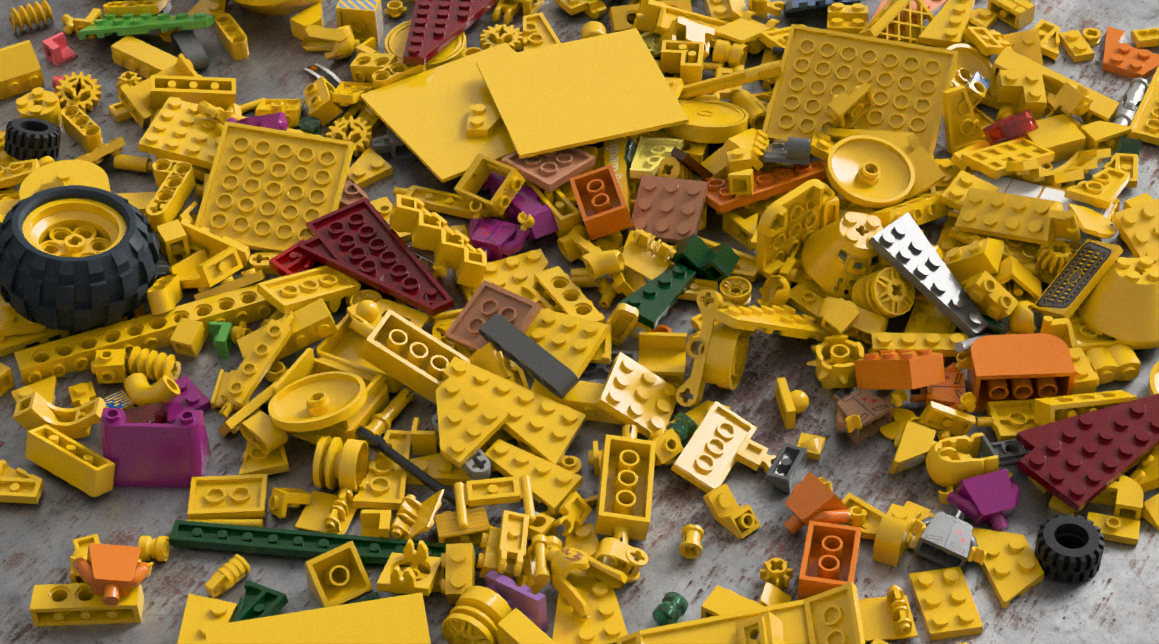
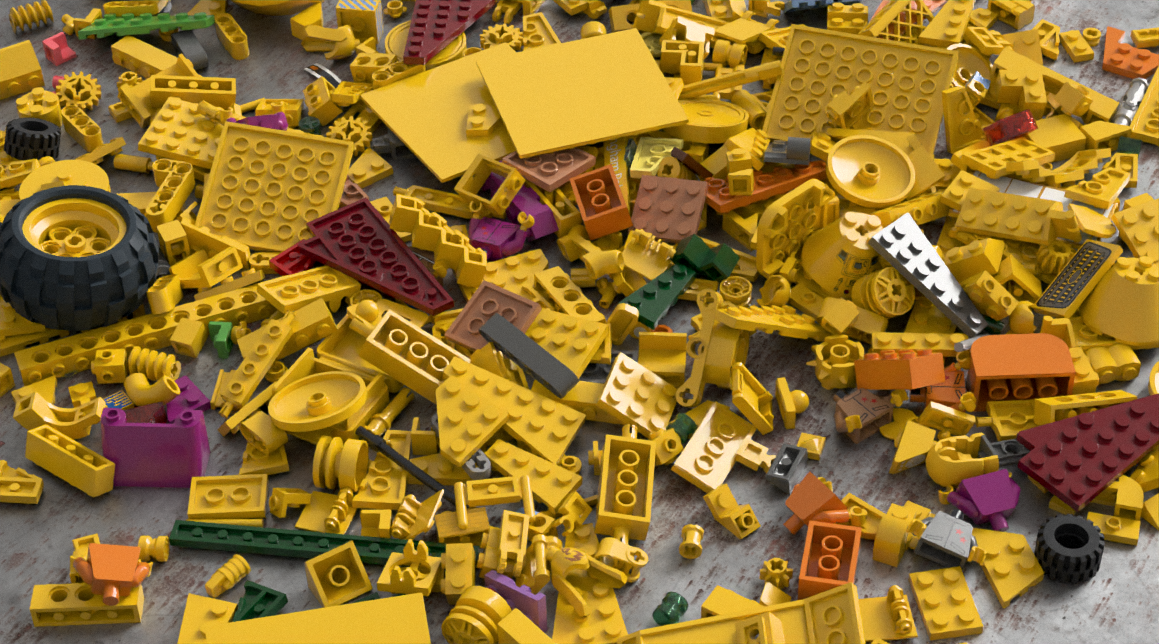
none -> yellow container [731,362,774,435]

